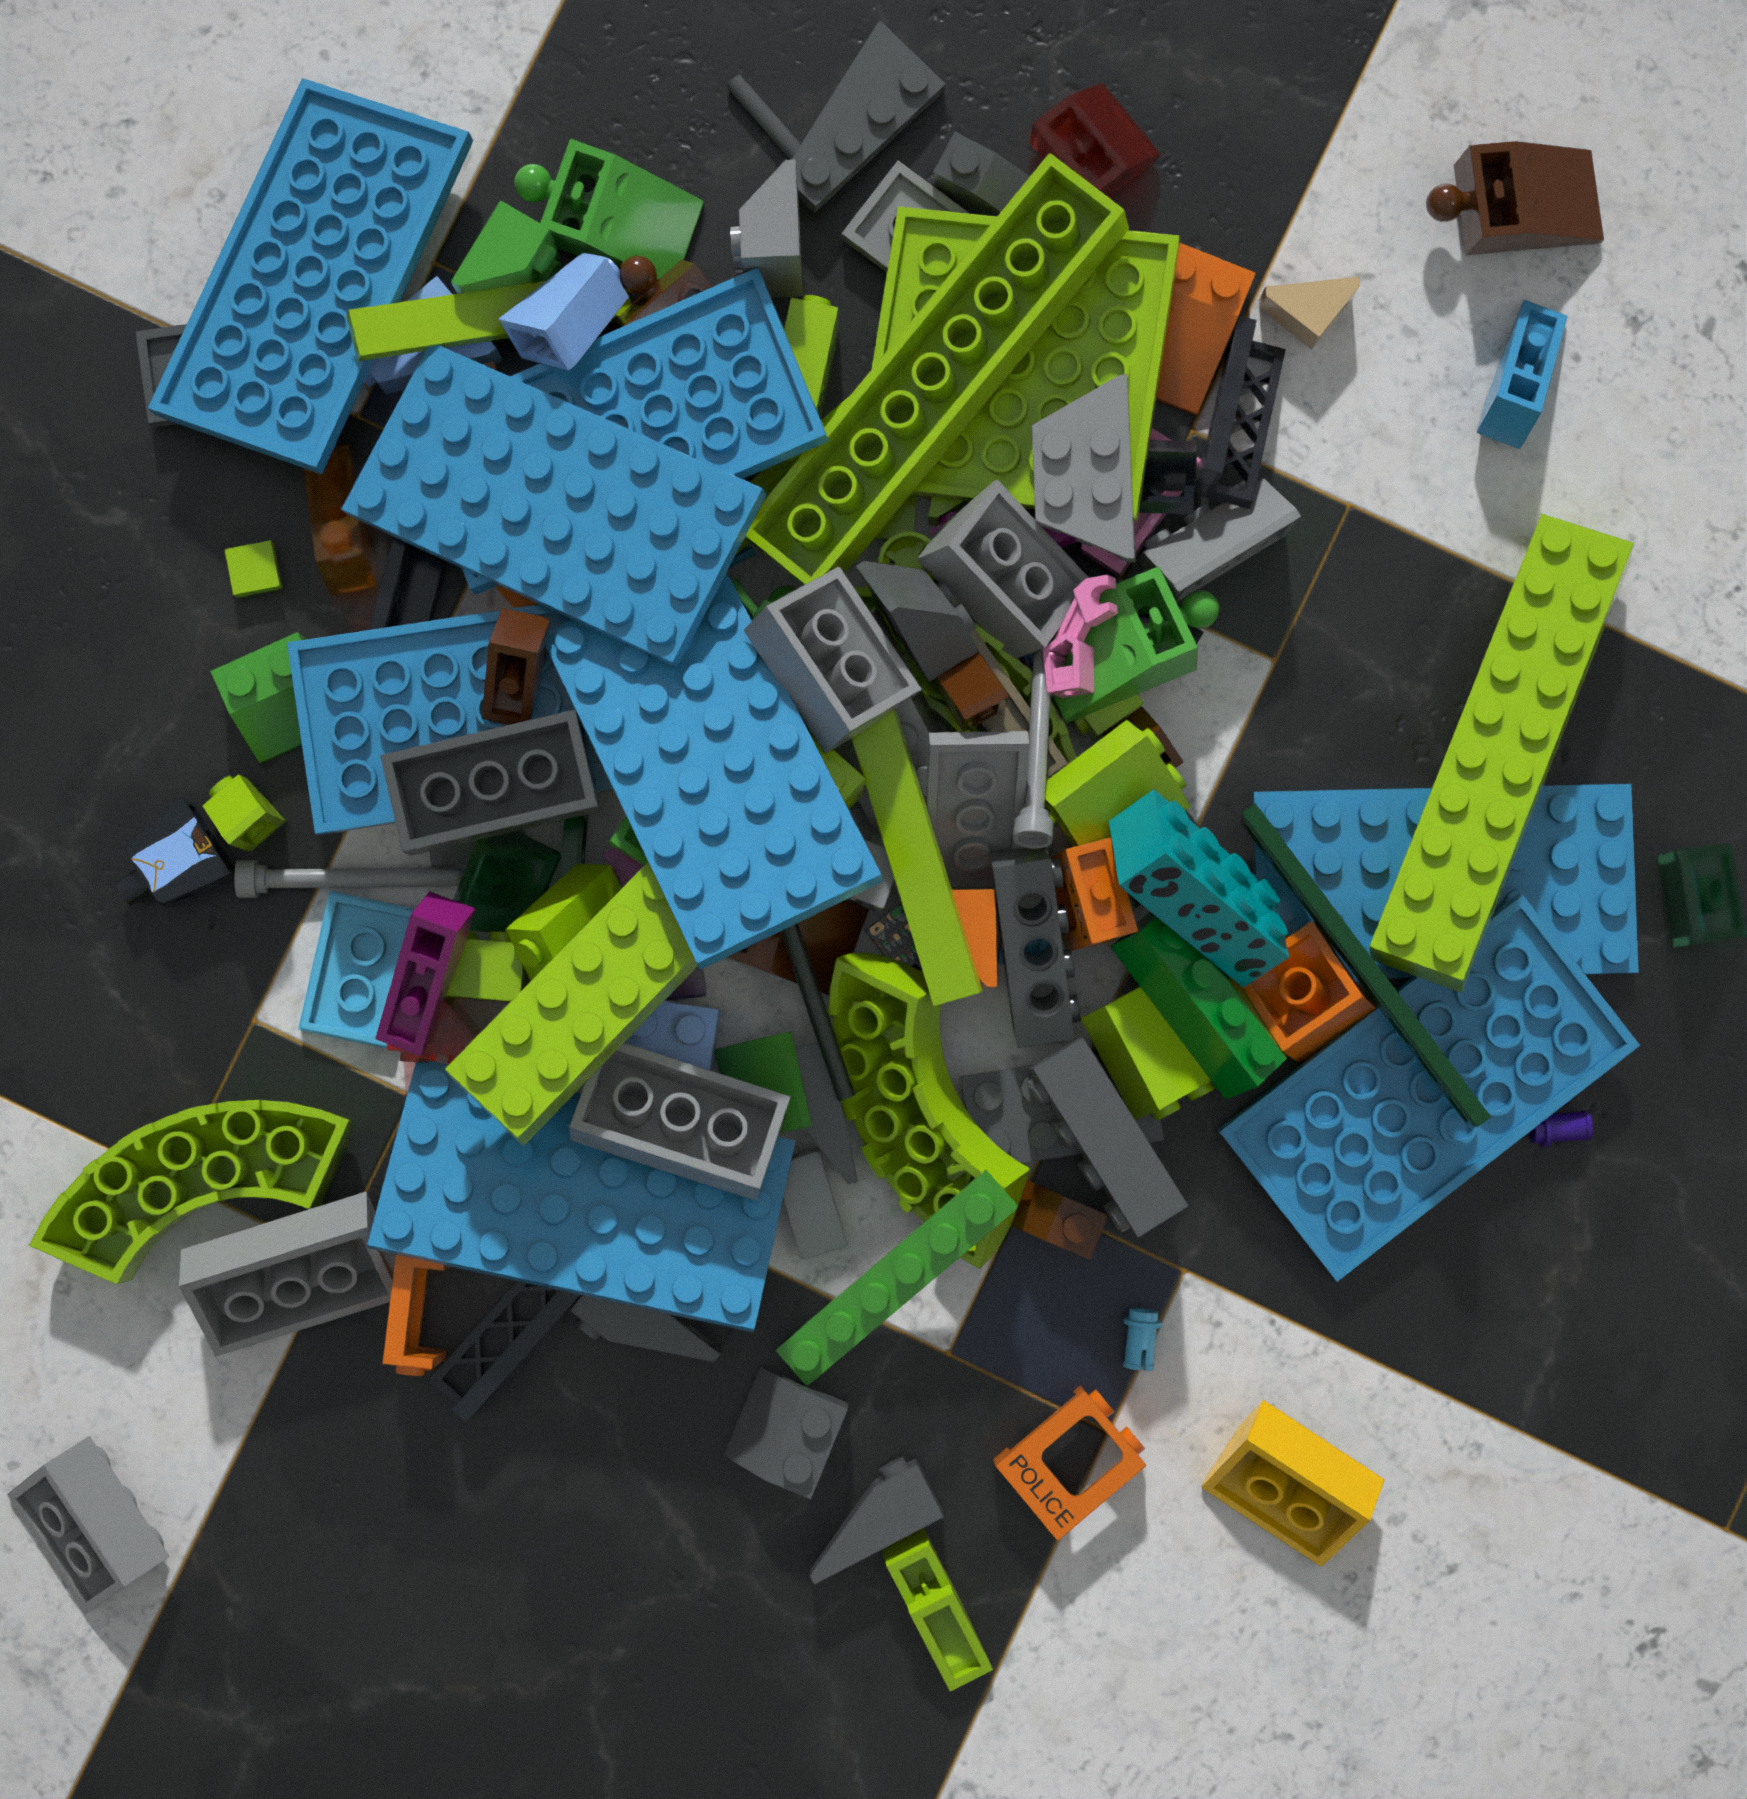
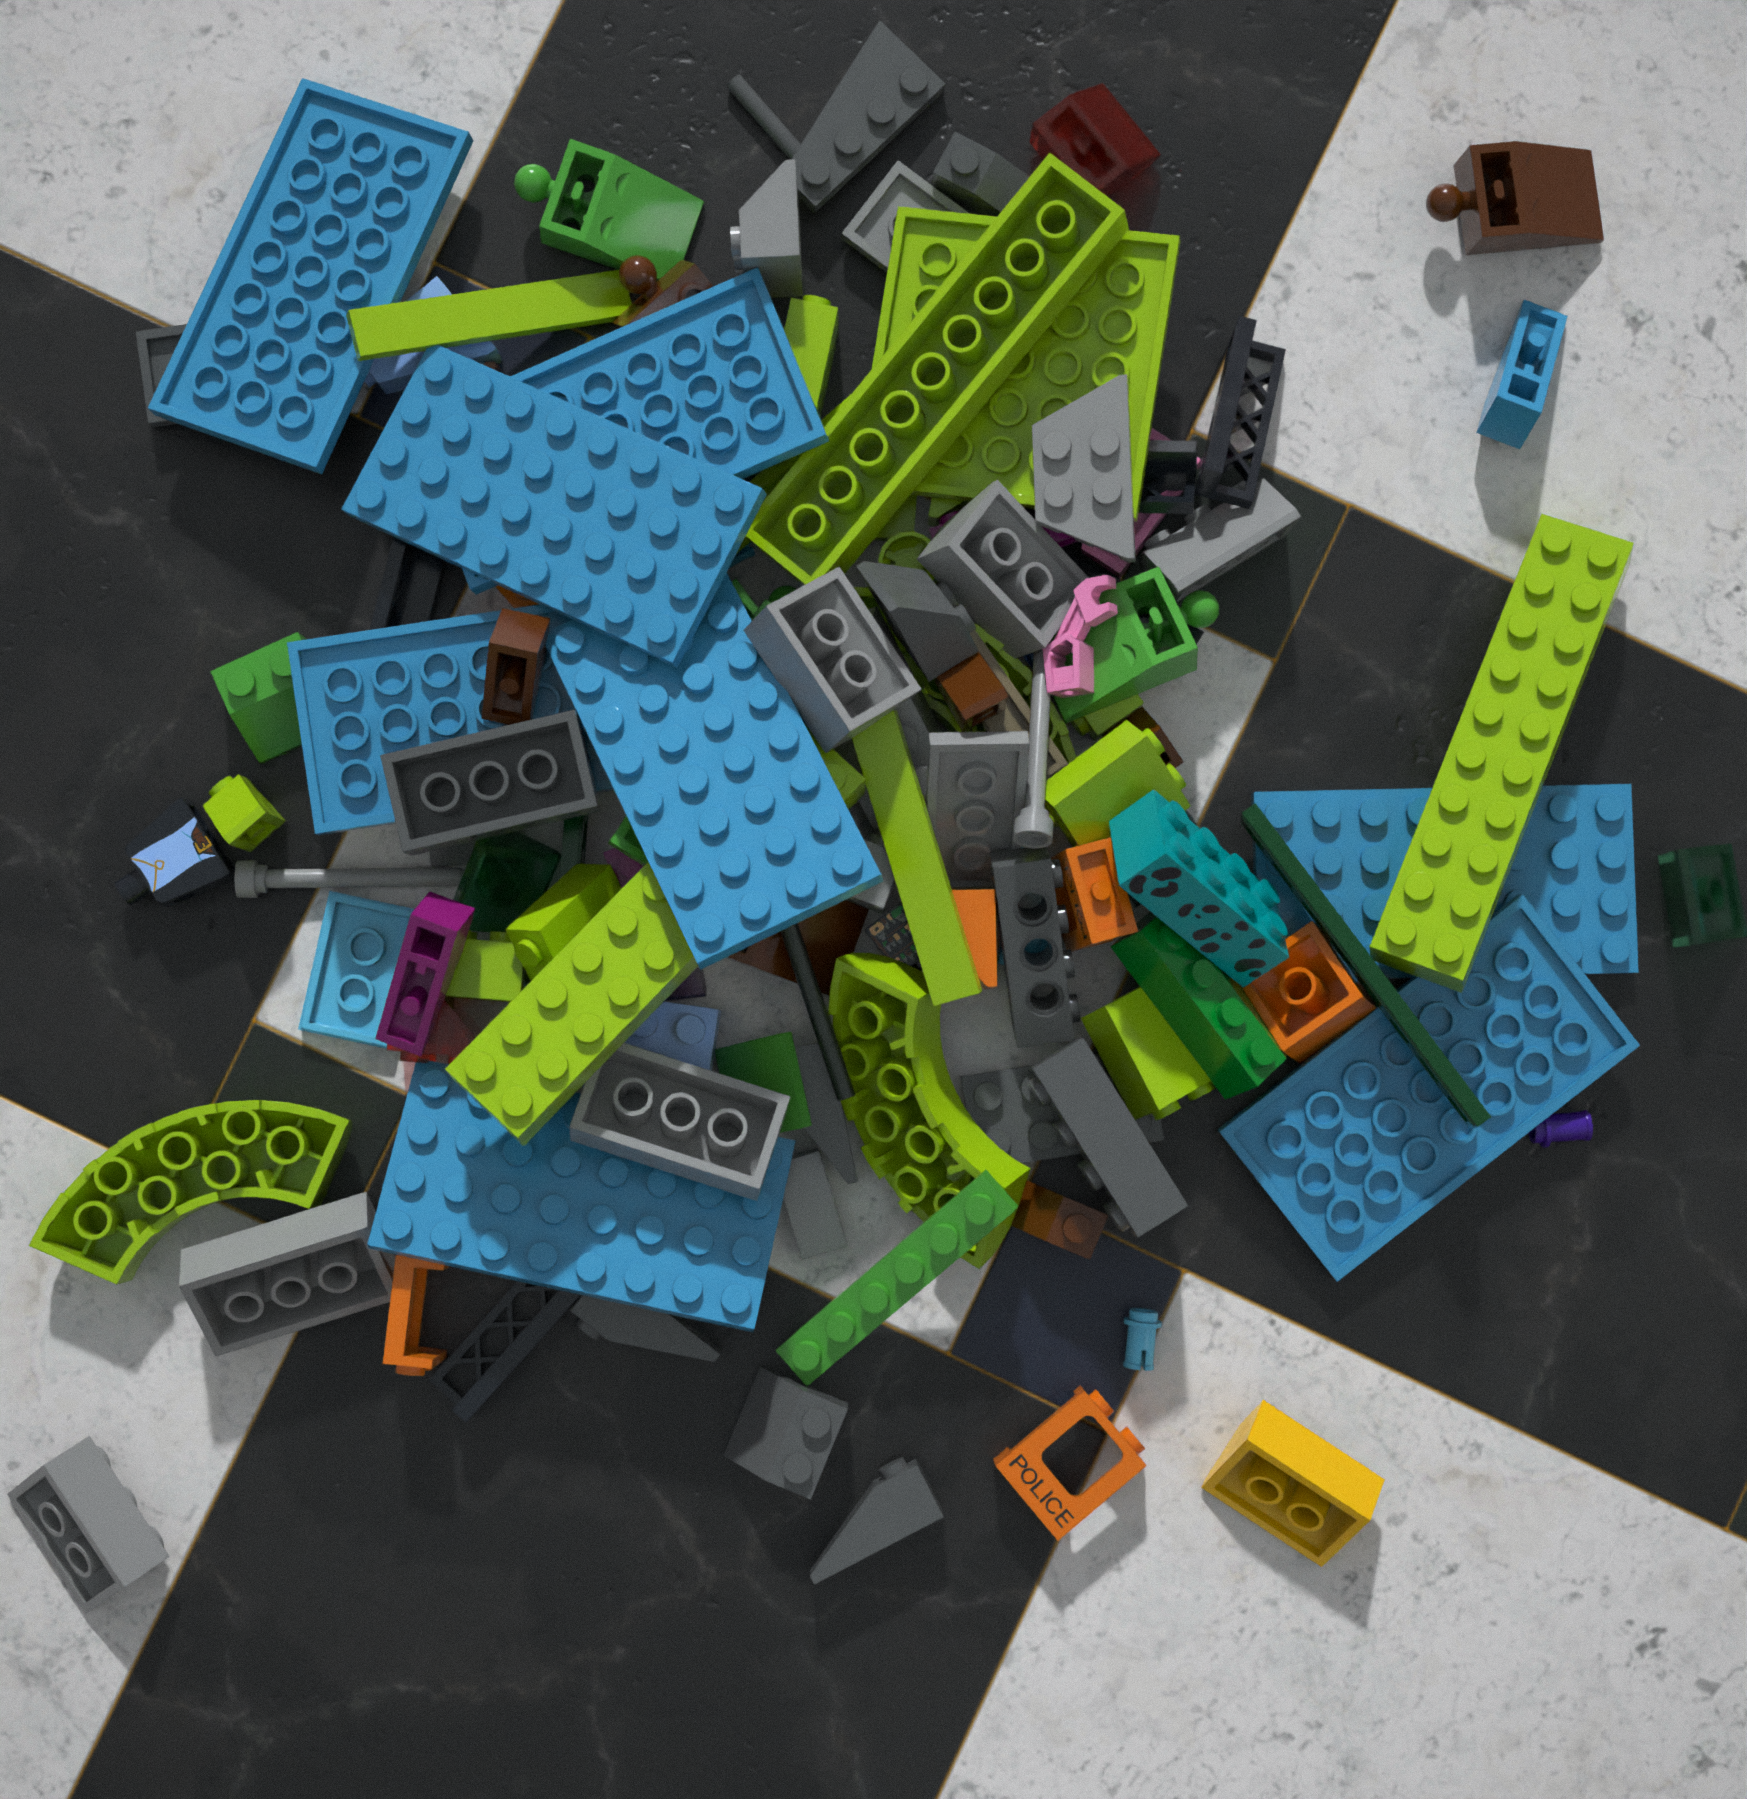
lime tile [225,540,283,598] -> none
clear orange slope [304,444,377,596] -> none
bright green slope [451,200,561,294] -> none
light blue slope [498,253,629,371] -> none
lime slope [881,1528,993,1692] -> none
orange slope [1156,243,1256,416] -> none
tan slope [1259,277,1360,349] -> none

